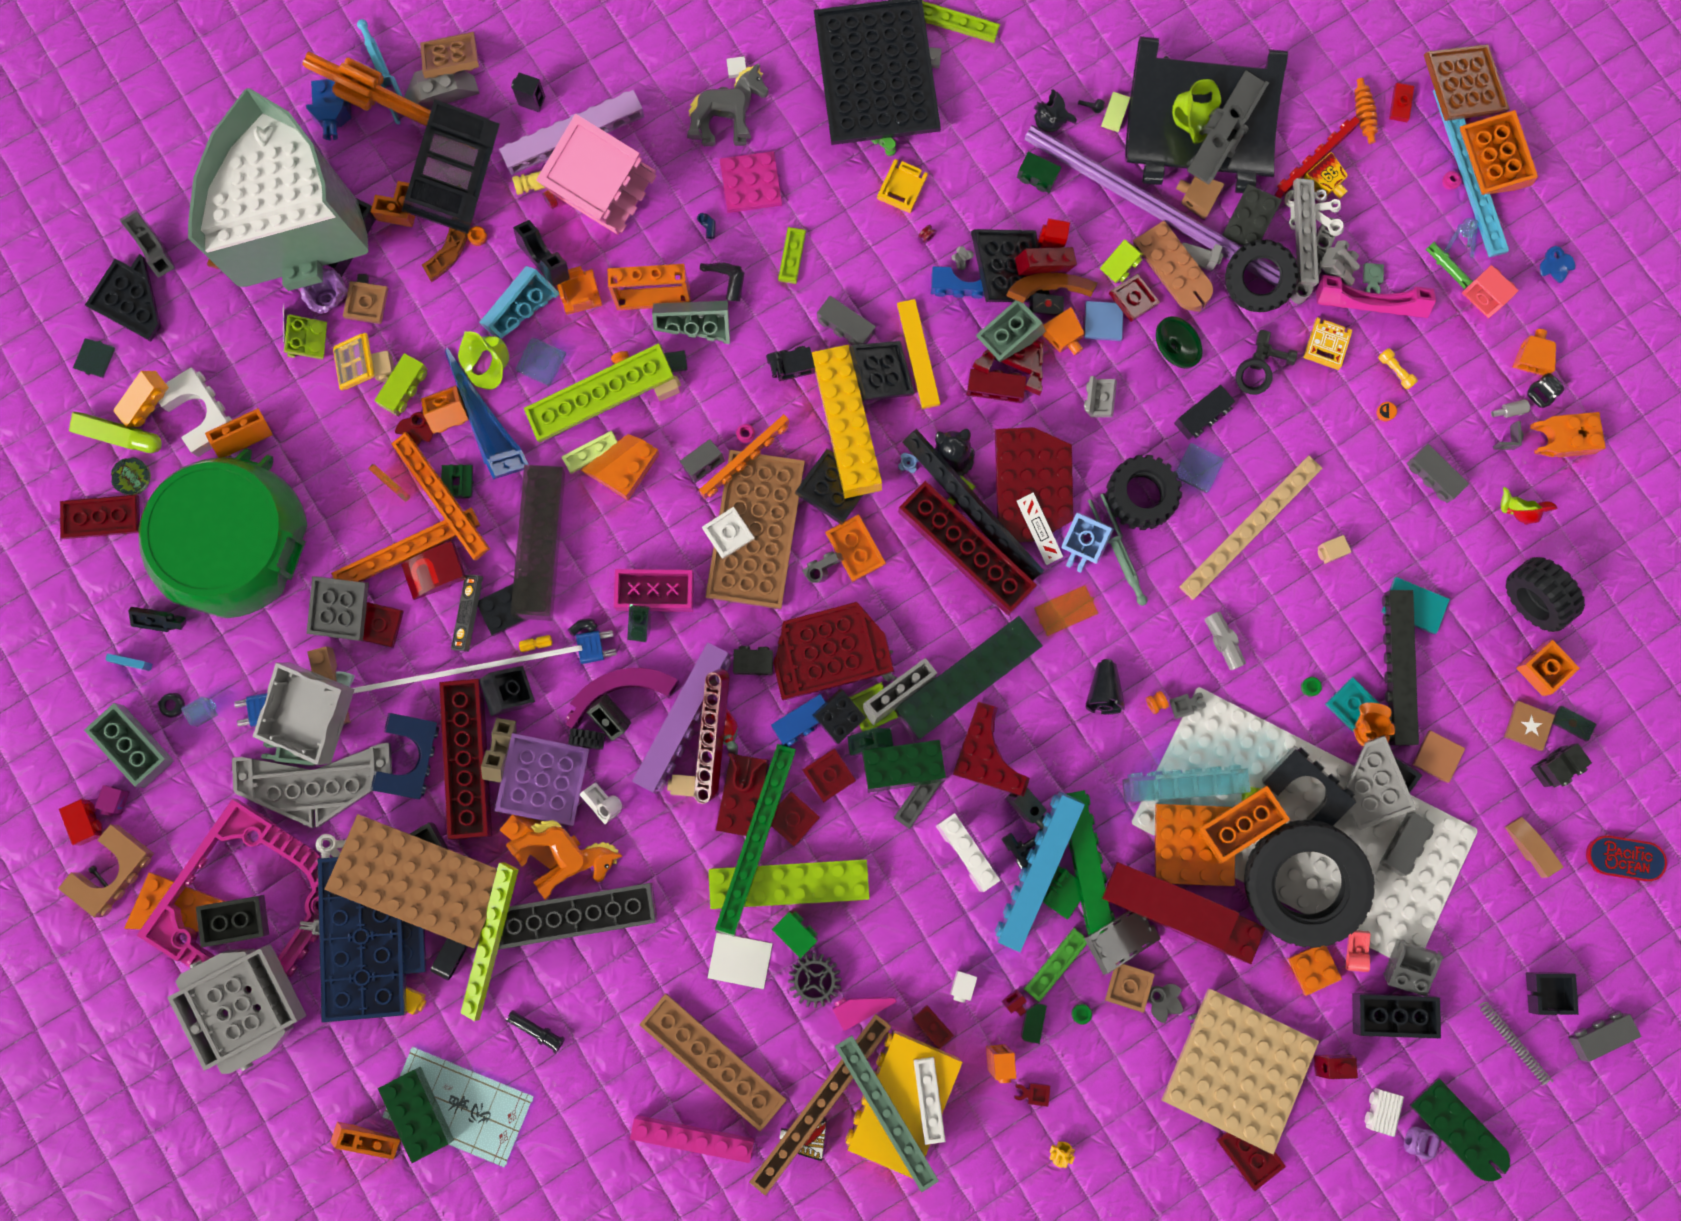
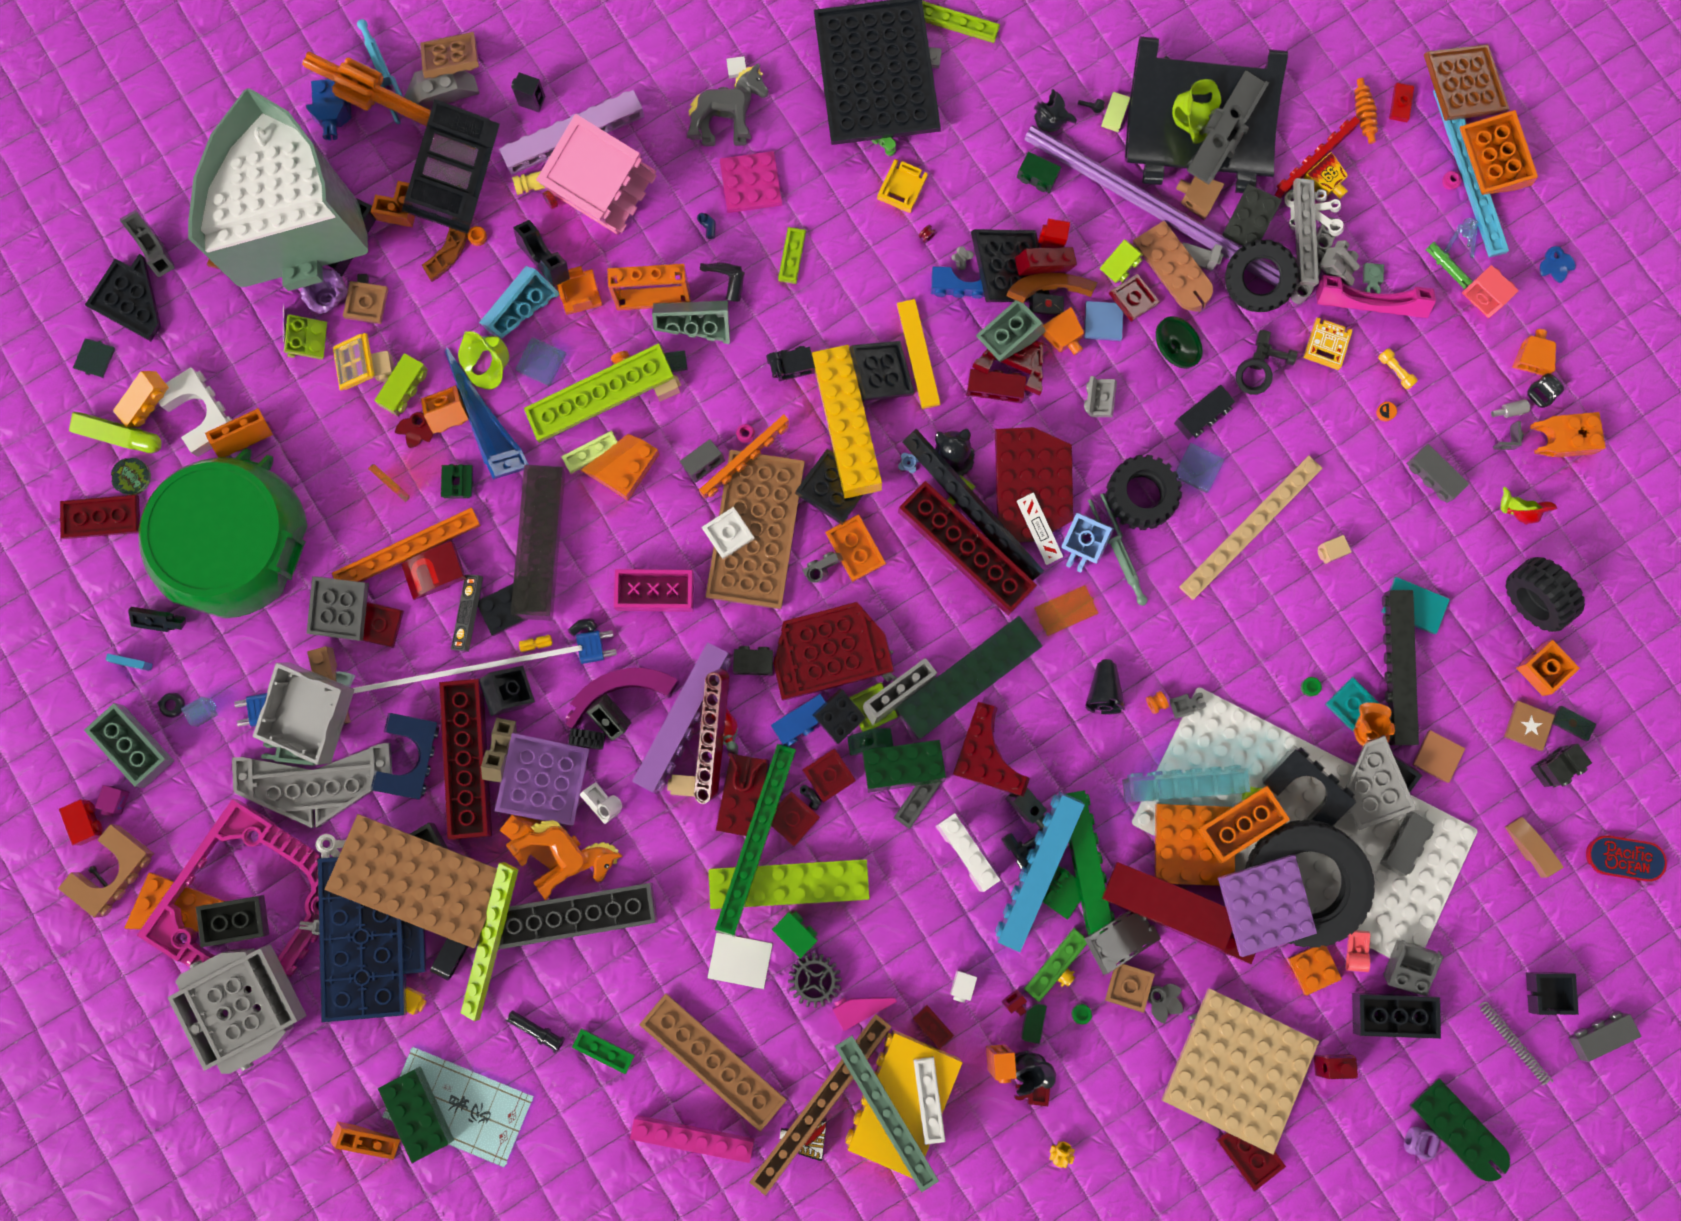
orange tile [391,432,491,561] -> none
slope [627,604,652,642] -> none
dark grey brick [817,296,876,346] -> none
light grey piece [1204,611,1246,670] -> none
white brick [1365,1088,1404,1137] -> none
none -> green plate [572,1028,635,1074]
none -> black arm [800,785,822,810]
none -> black helmet [1015,1051,1056,1096]
none -> yellow plate [1057,968,1075,987]
none -> medium lavender plate [1218,855,1317,957]

